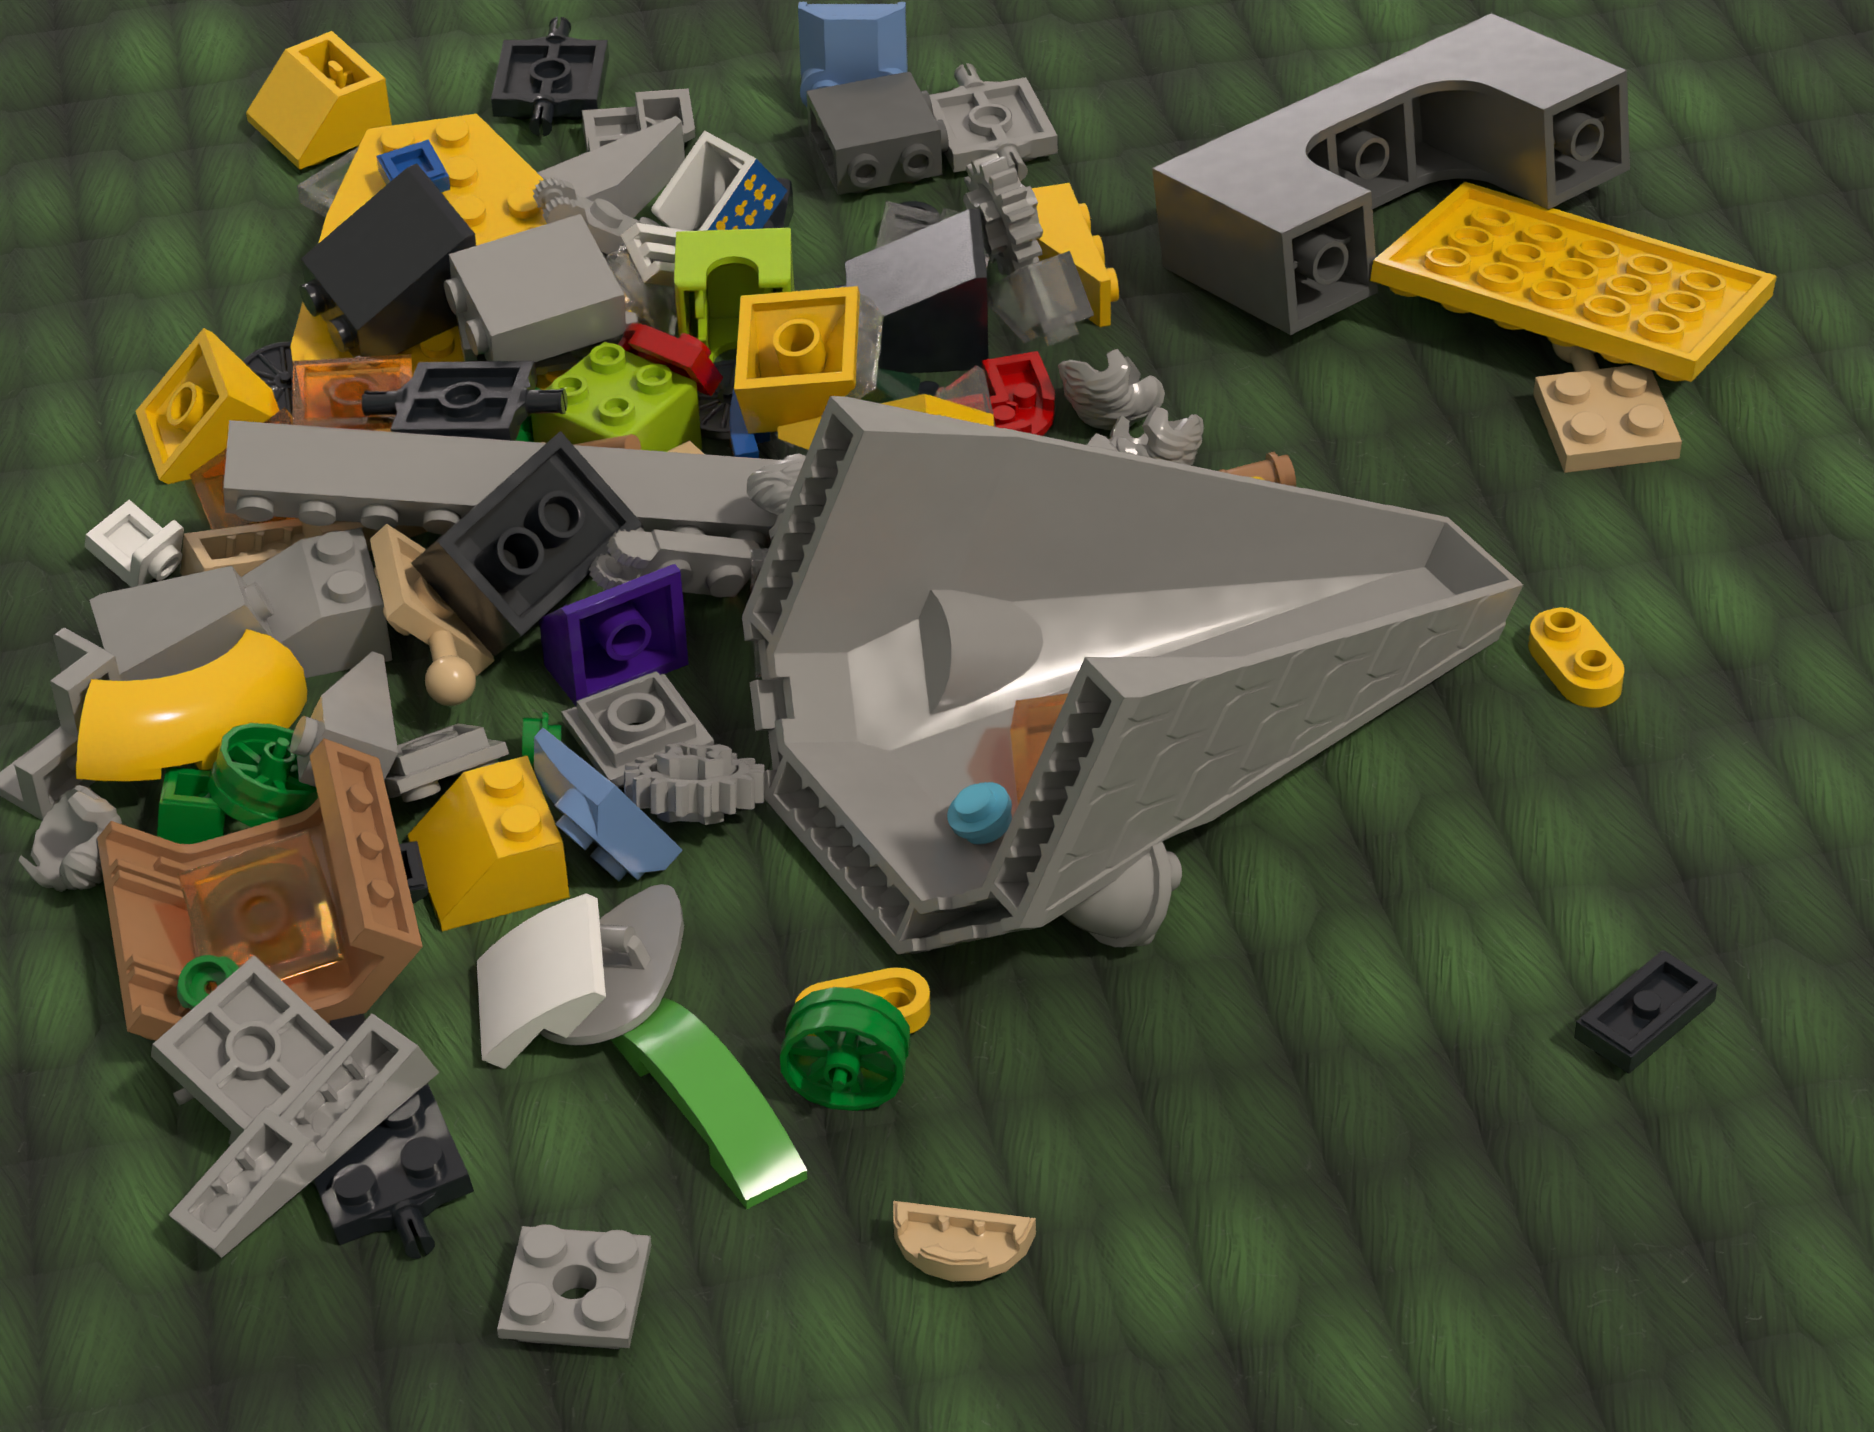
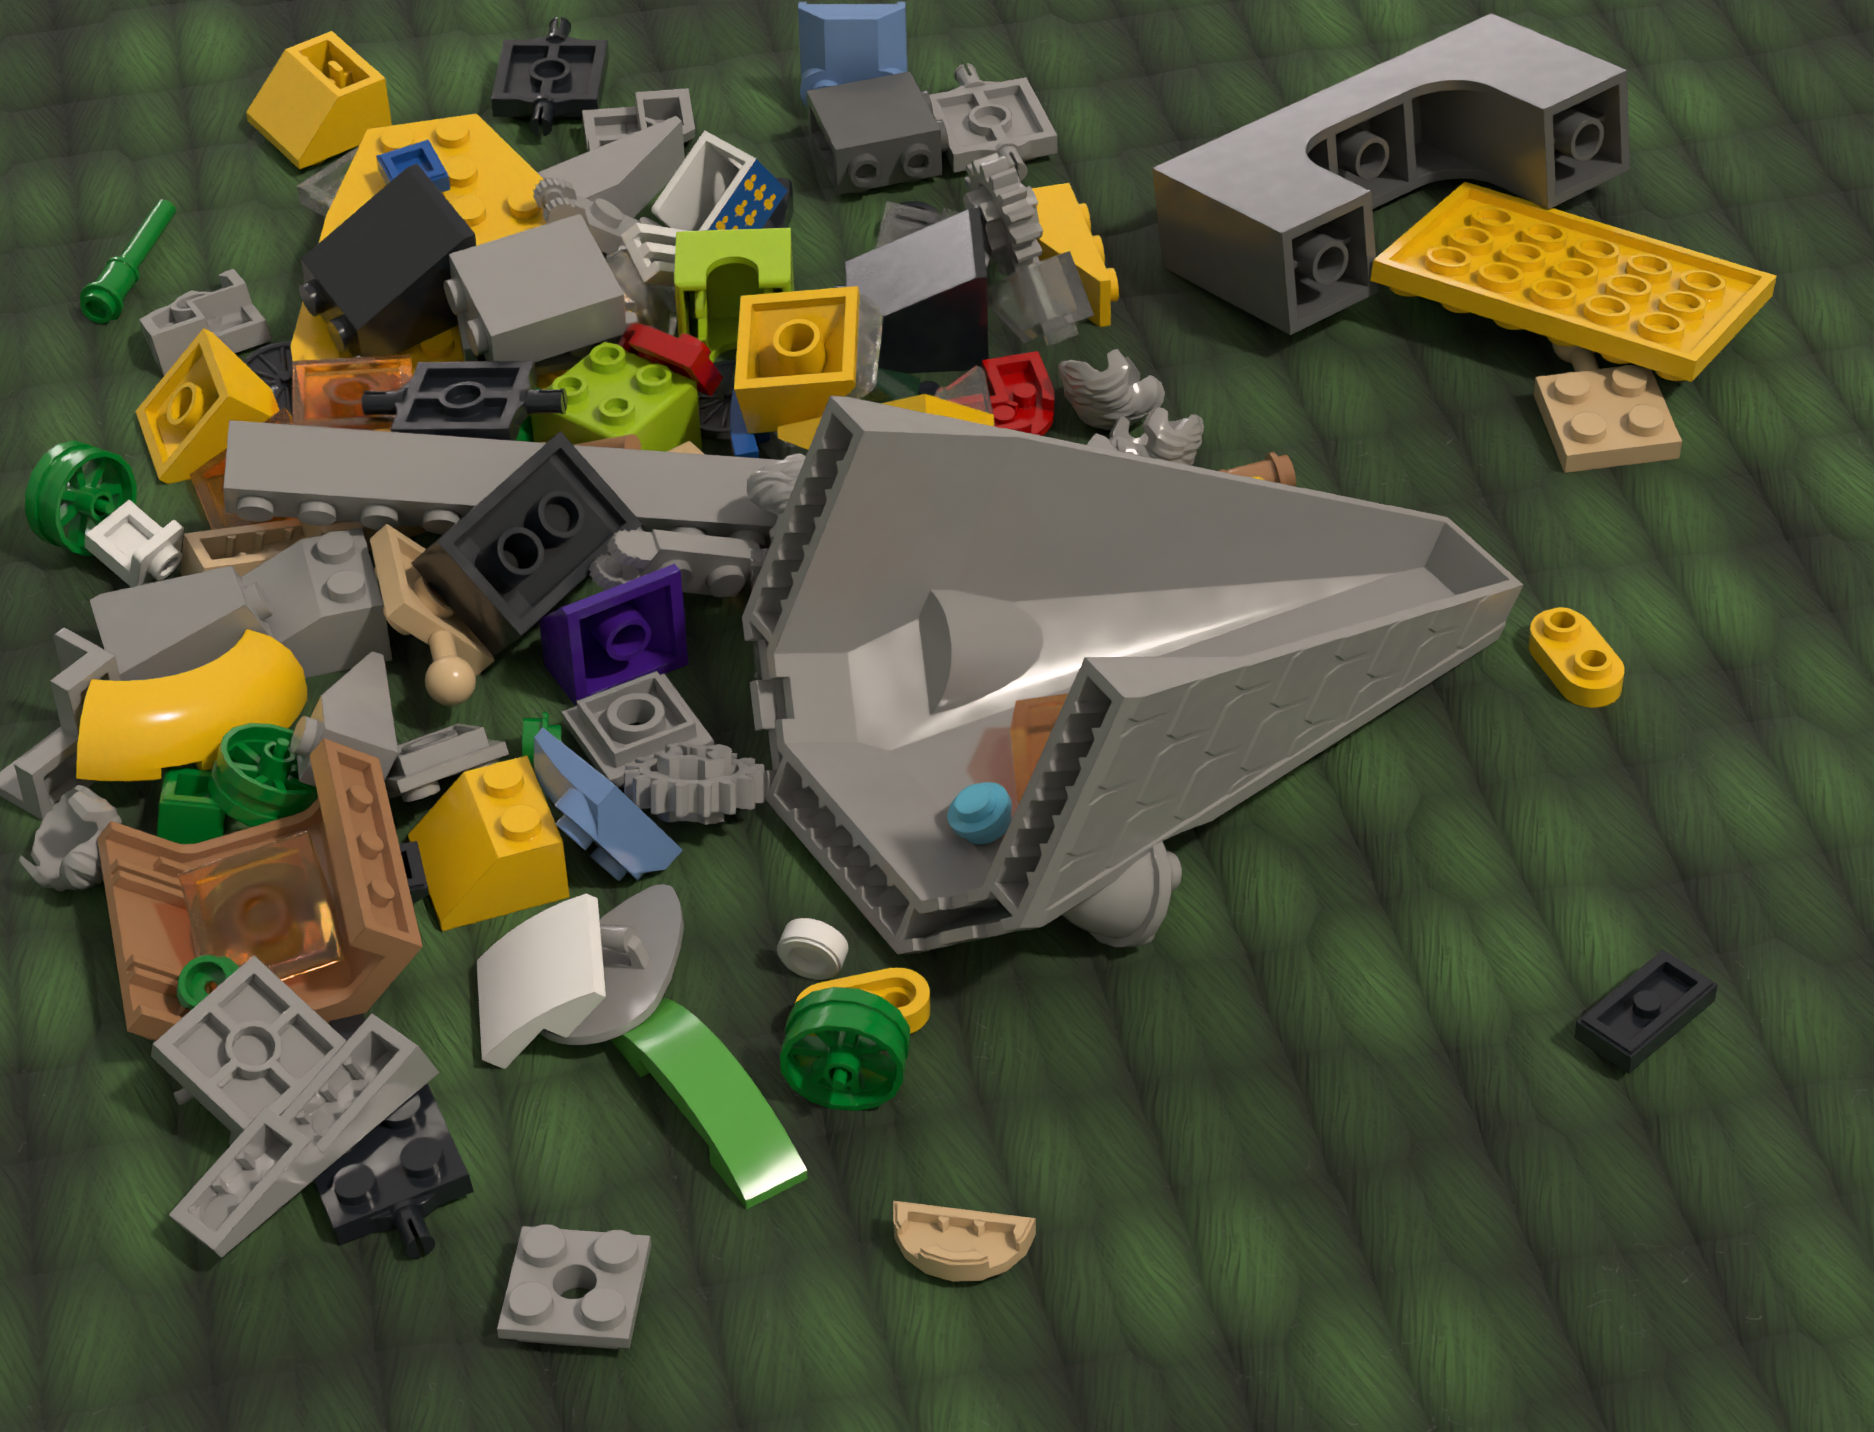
none -> green wheel [25,440,137,556]
none -> green pin [80,199,176,324]
none -> light grey slope [139,269,272,376]
none -> white tile [777,918,848,980]

